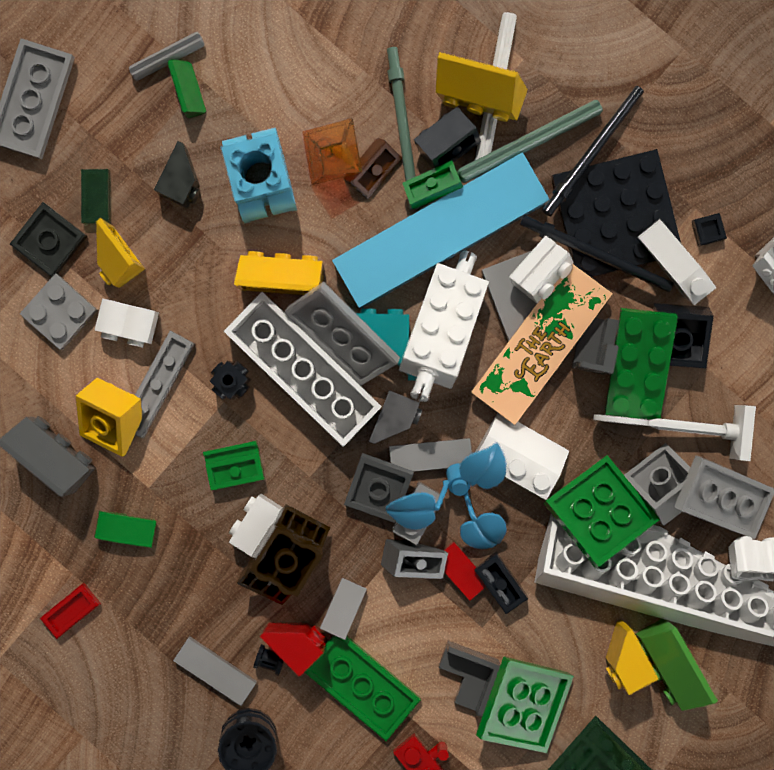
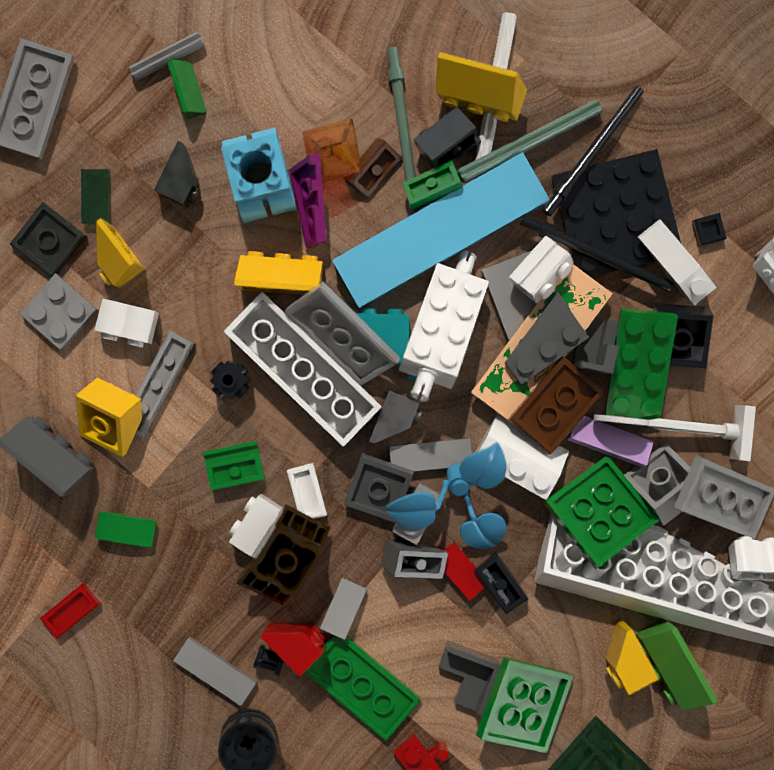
none -> white tile [287,463,327,519]
none -> magenta wing [288,154,327,249]
none -> dark grey wing [505,292,589,385]
none -> reddish brown tile [508,356,604,455]
none -> lavender tile [568,416,654,468]

